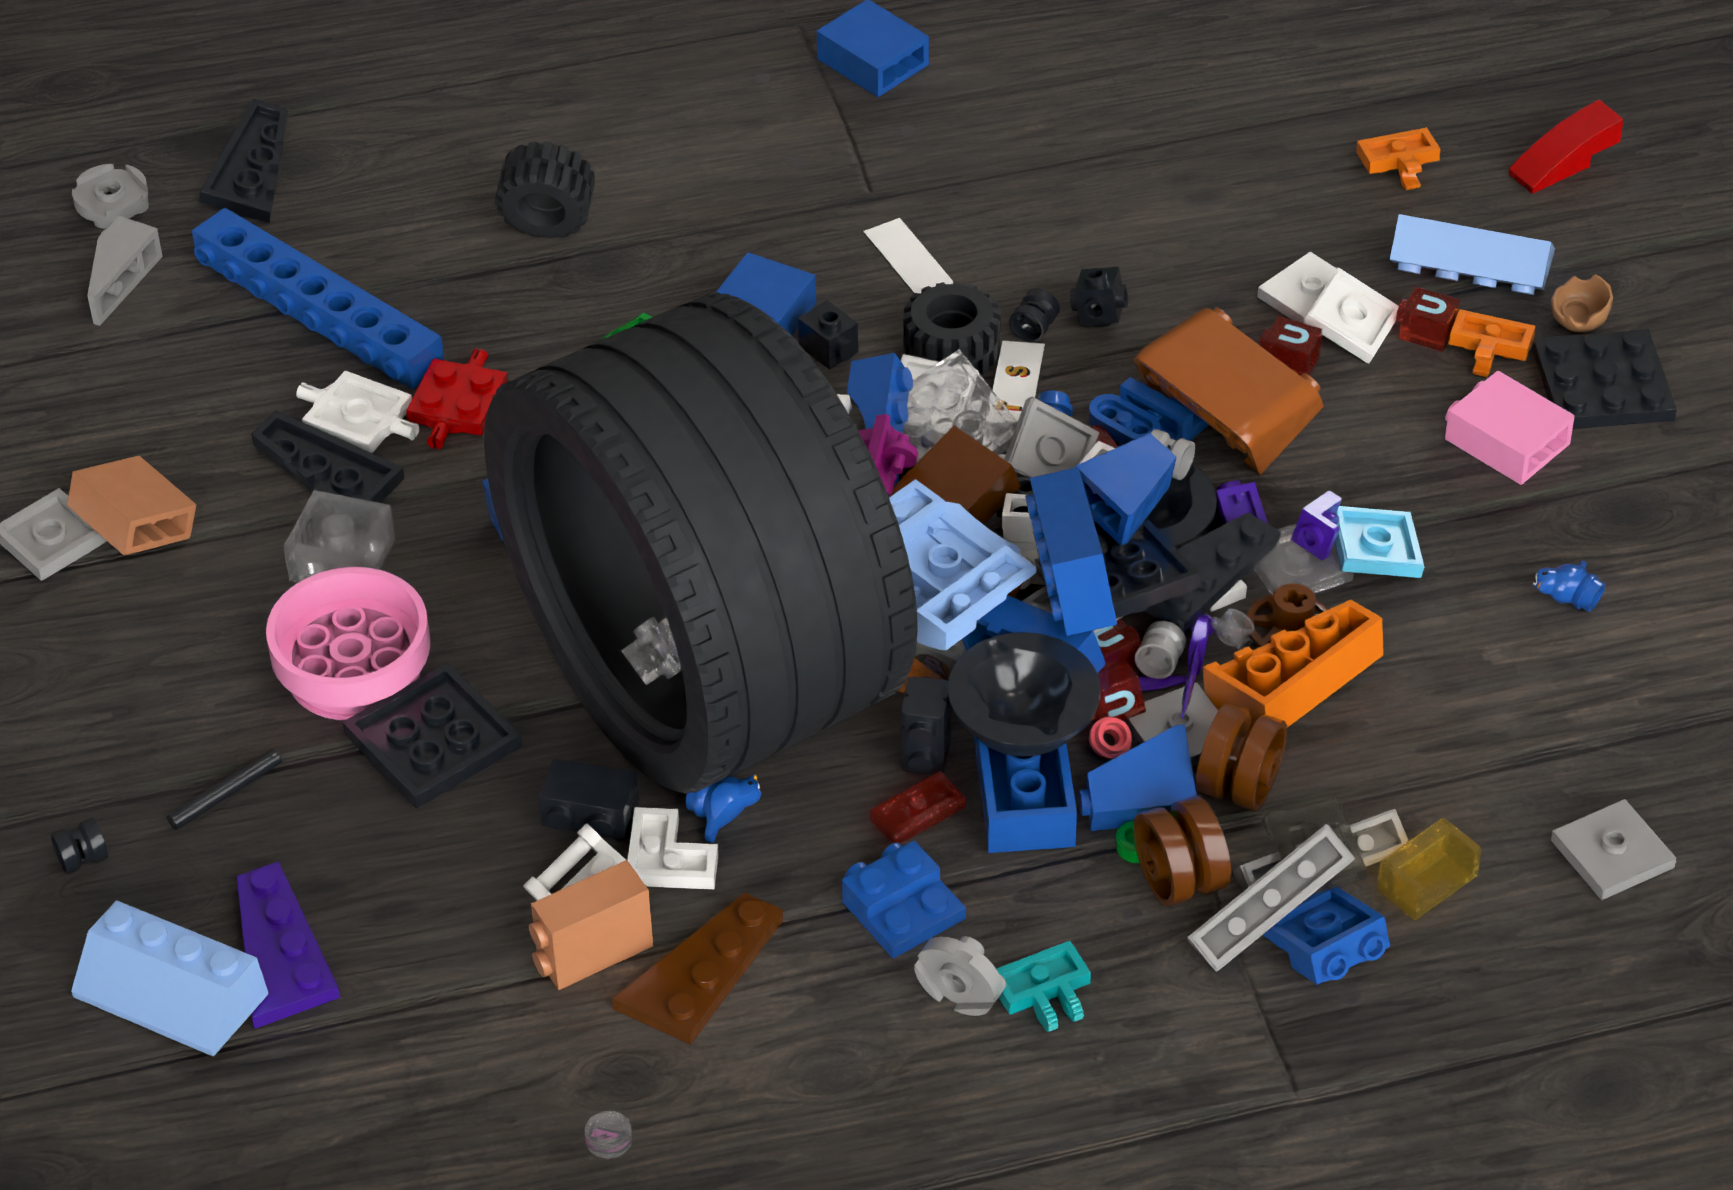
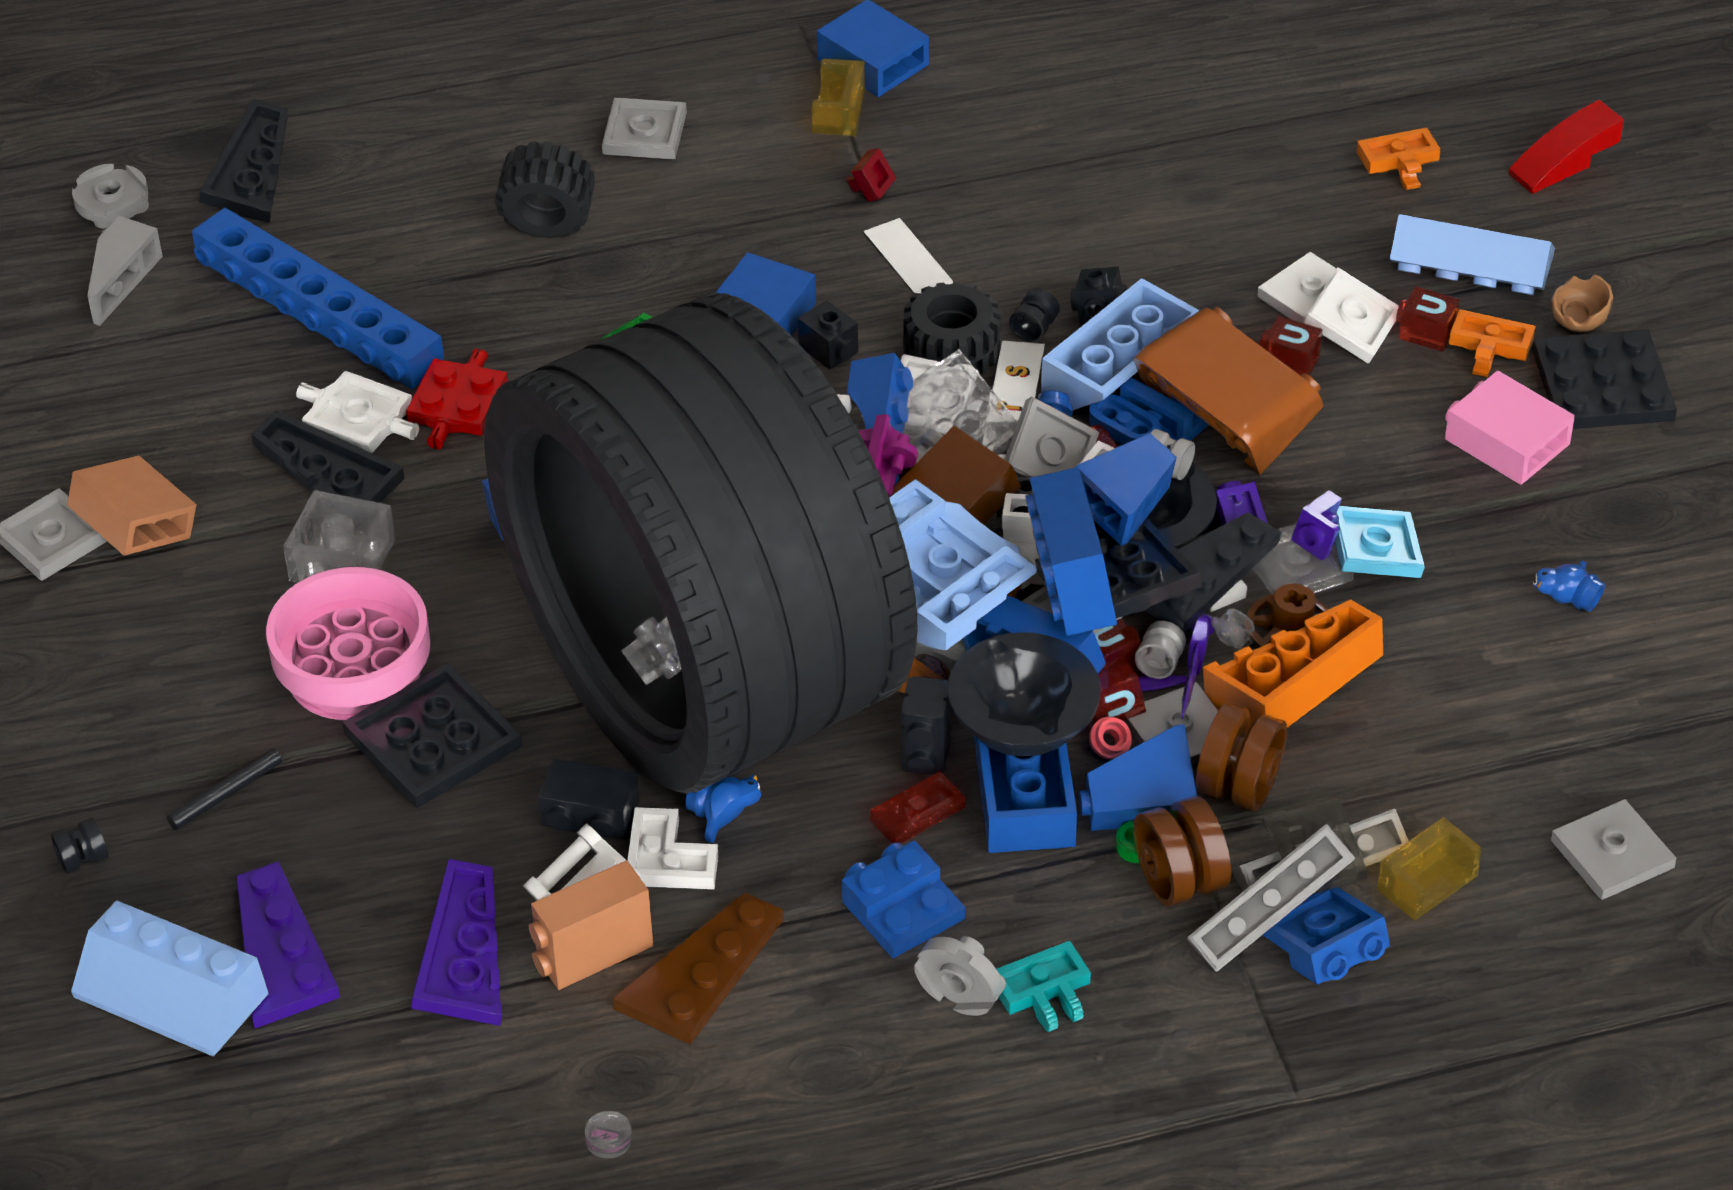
none -> dark purple wing [411,859,502,1026]
none -> light grey plate [602,98,687,159]
none -> clear yellow panel [811,59,865,136]
none -> dark red tile [845,148,896,202]
none -> light blue slope [1041,278,1199,410]

